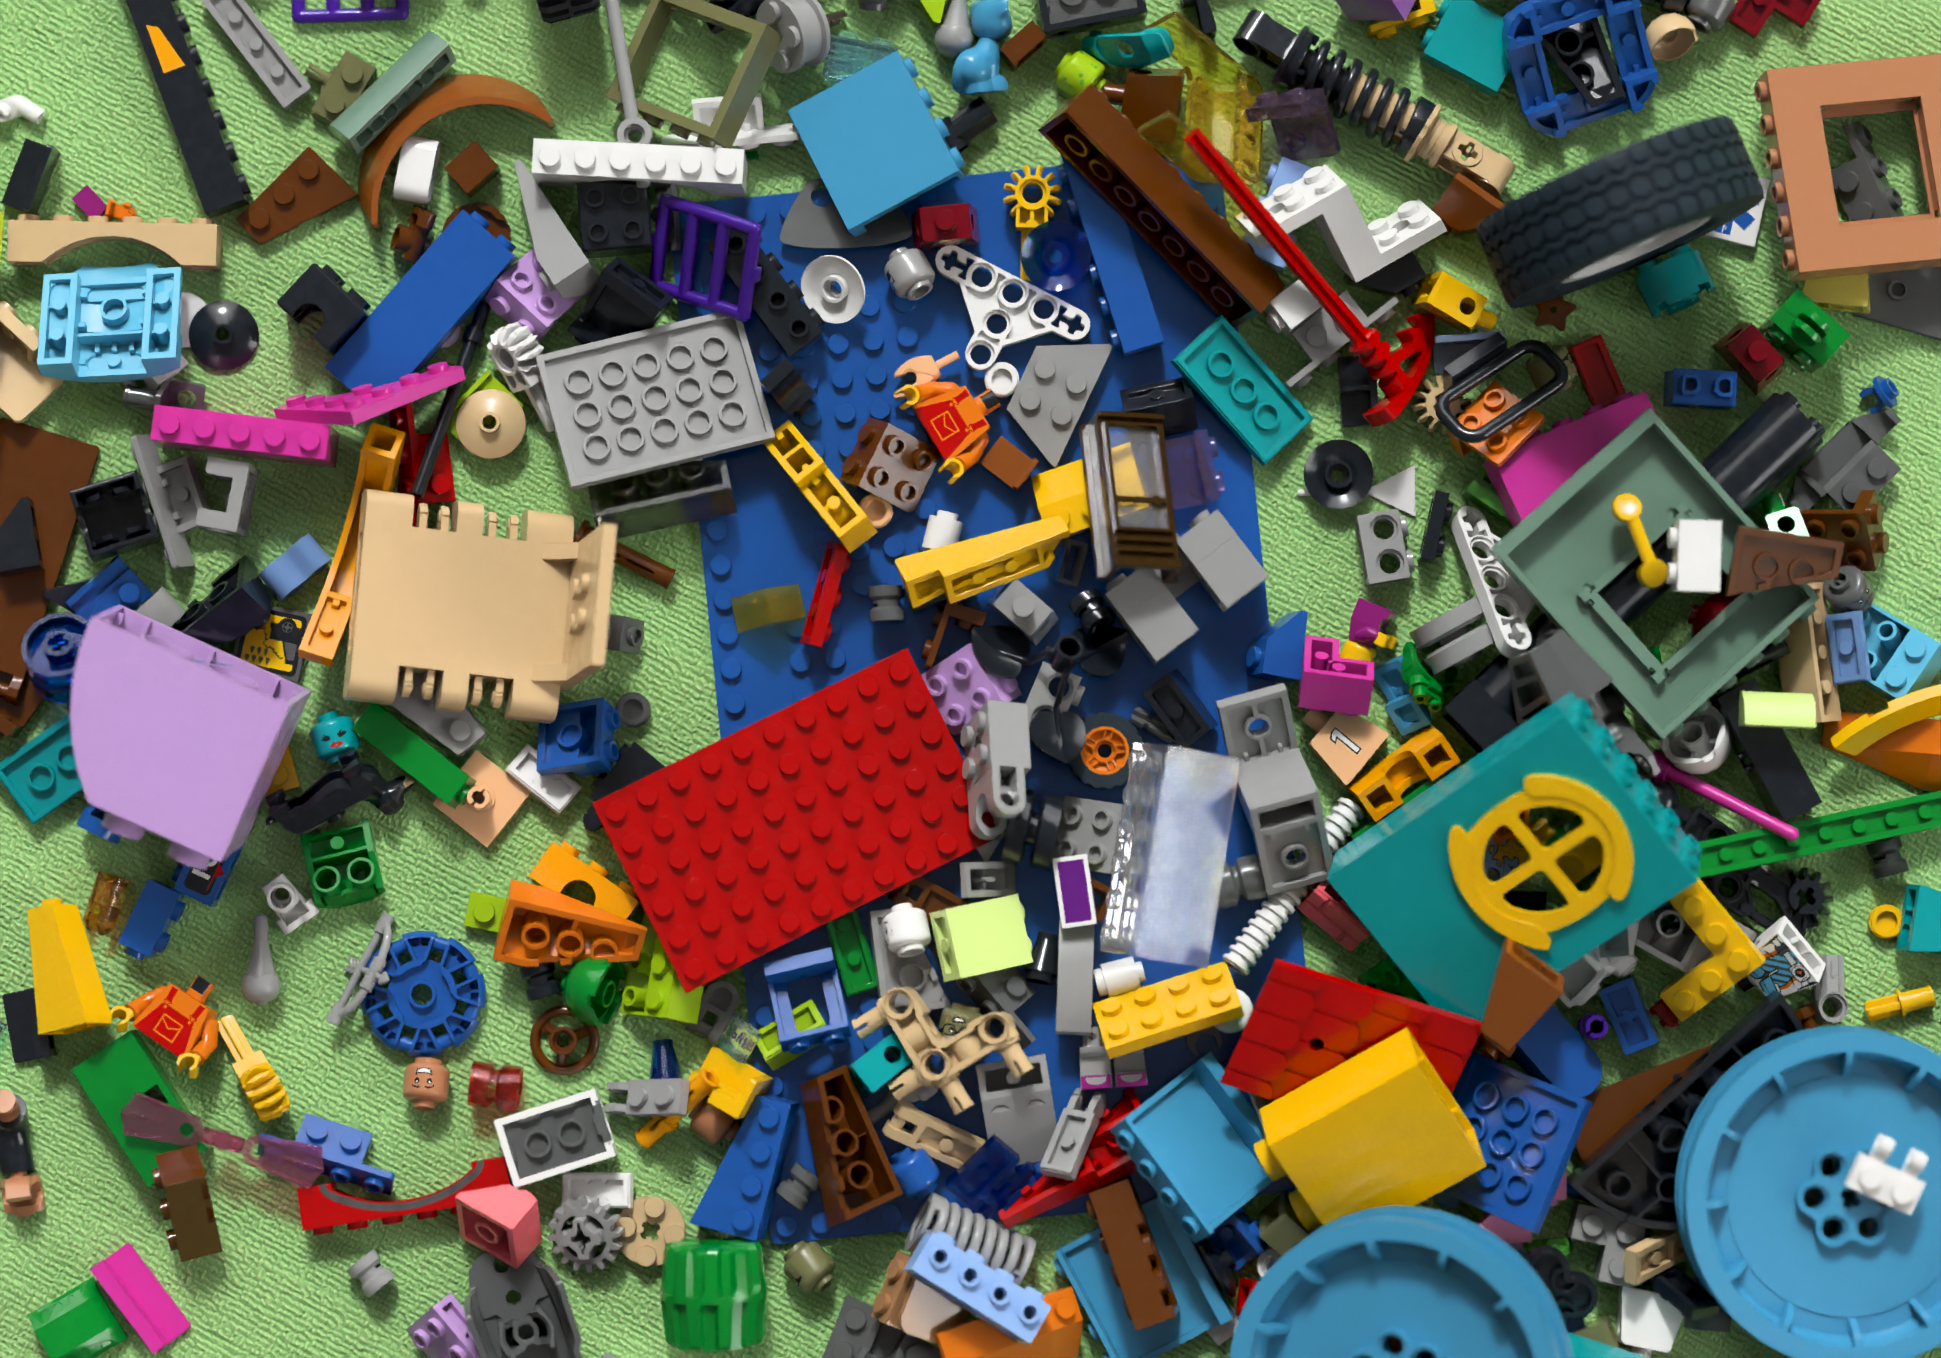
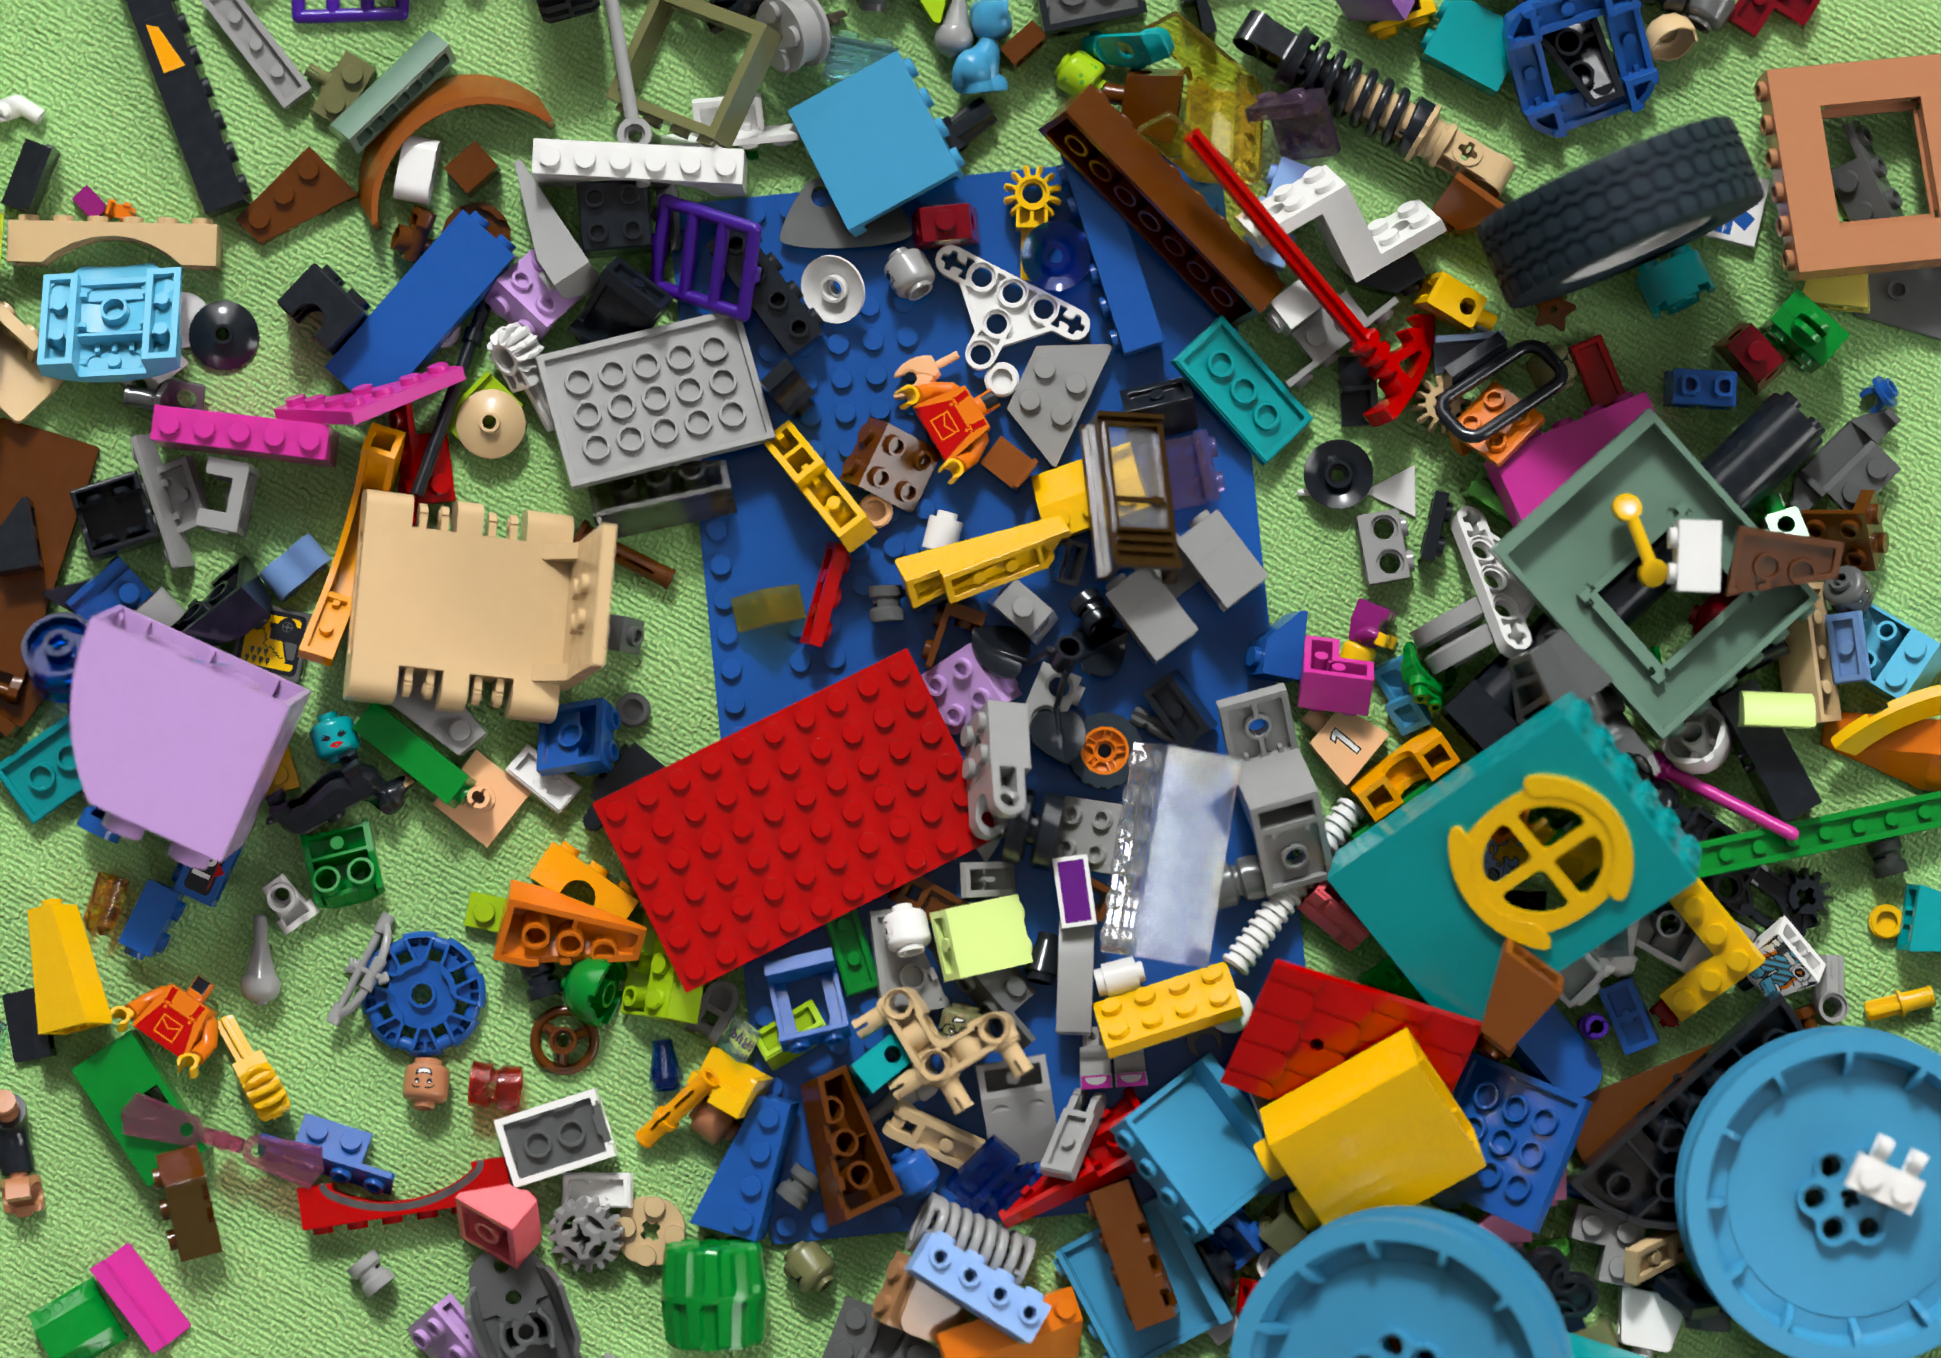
light grey hinge [604,1078,690,1117] -> none

